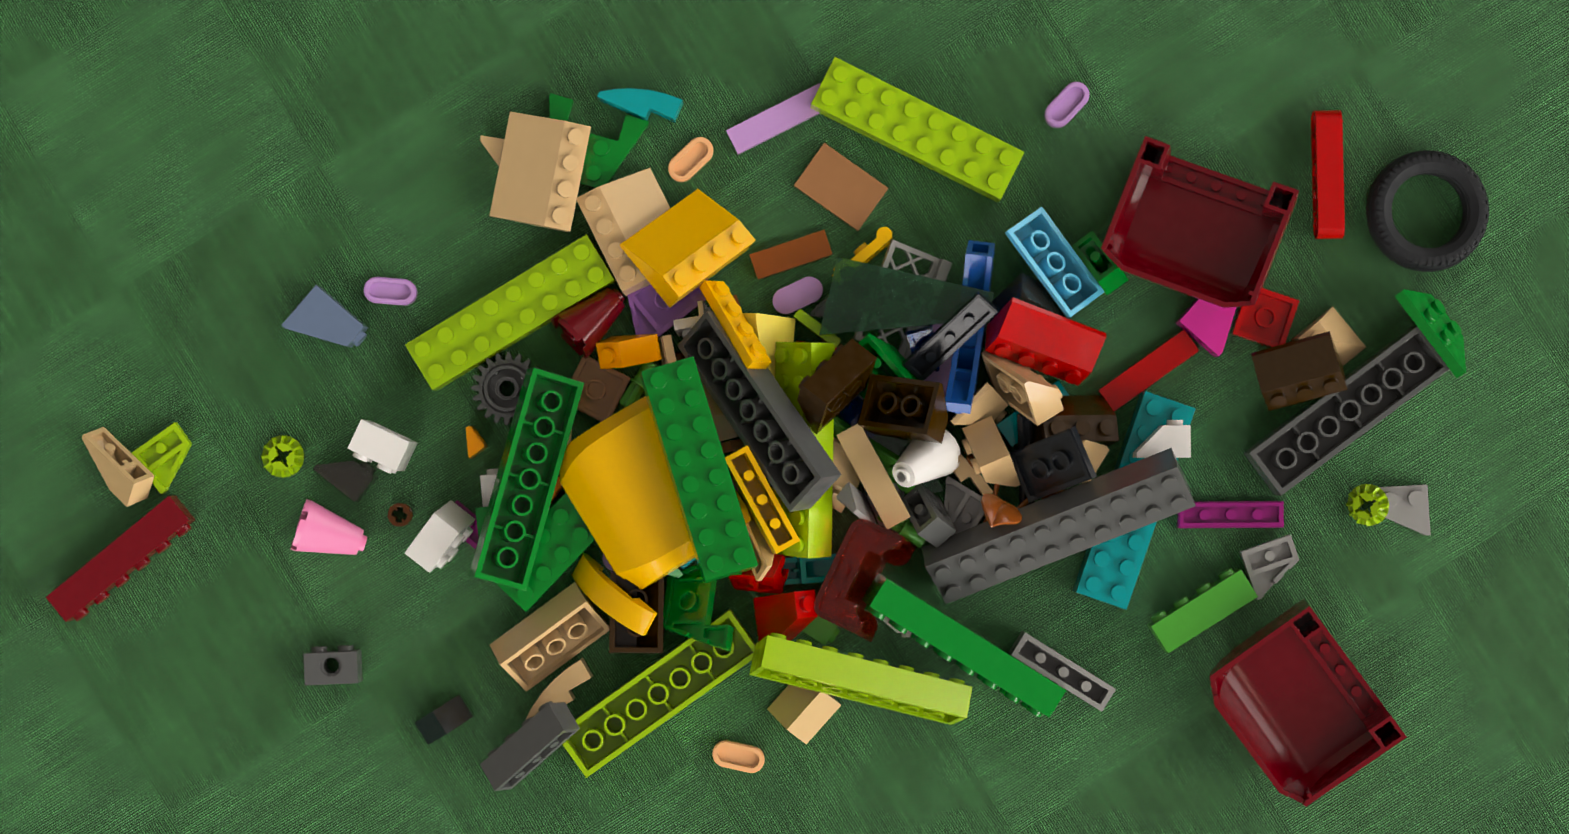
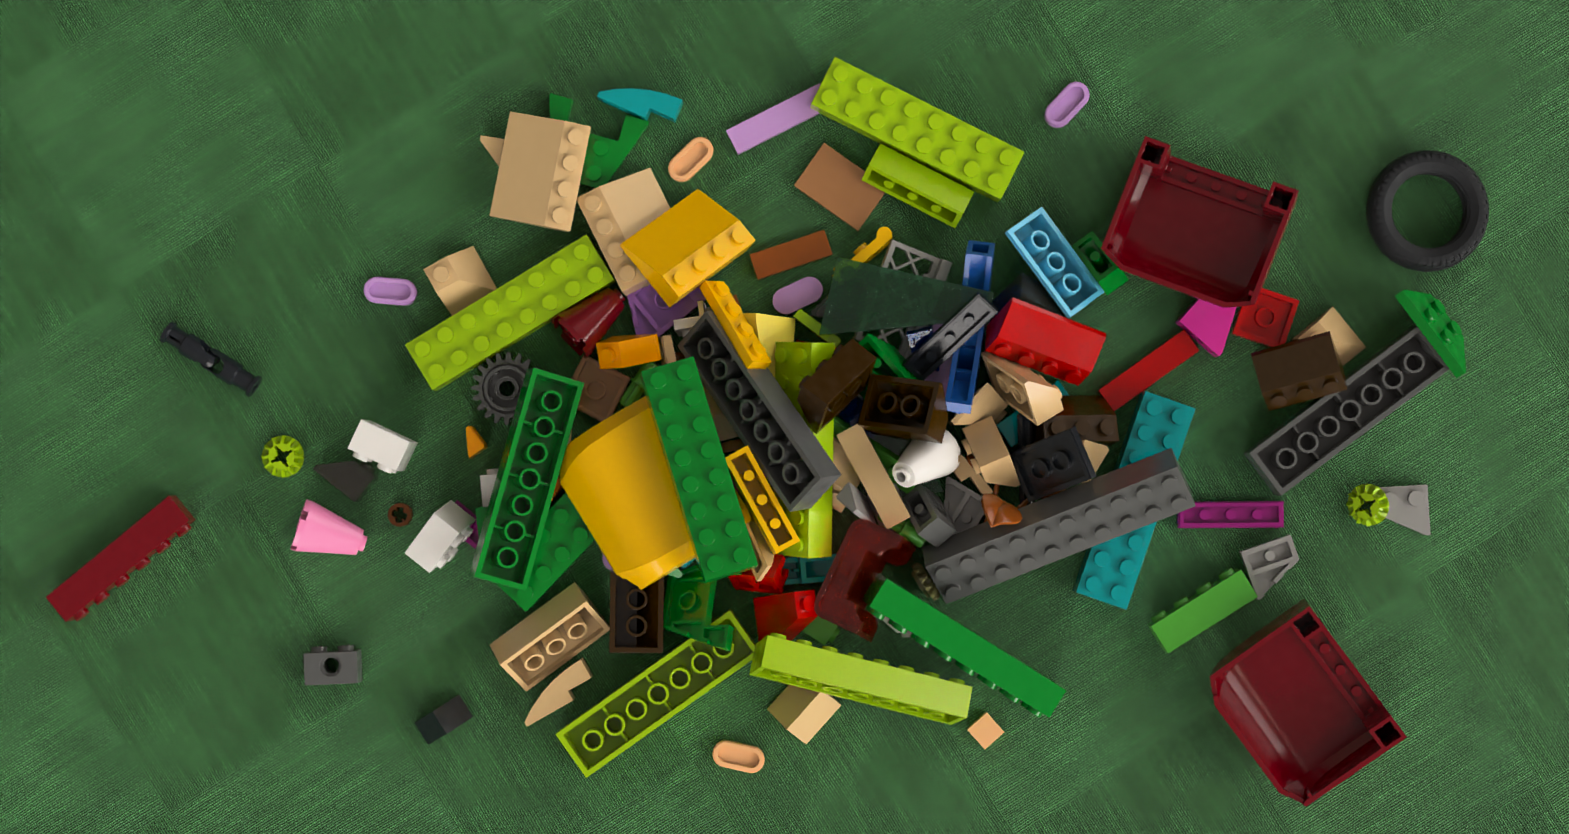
tan slope [82,427,154,507] -> none
lime wing [132,422,192,494] -> none
sand blue slope [281,285,368,348] -> none
dark grey brick [480,701,580,791] -> none
yellow slope [572,553,657,636] -> none
light grey brick [1008,630,1116,712] -> none
white slope [1133,420,1191,458] -> none
red beam [1311,110,1345,239] -> none
none -> black piece [160,321,262,397]
none -> tan slope [423,246,497,316]
none -> lime brick [862,143,974,228]
none -> olive gear [911,563,940,601]
none -> light nougat tile [967,712,1004,749]

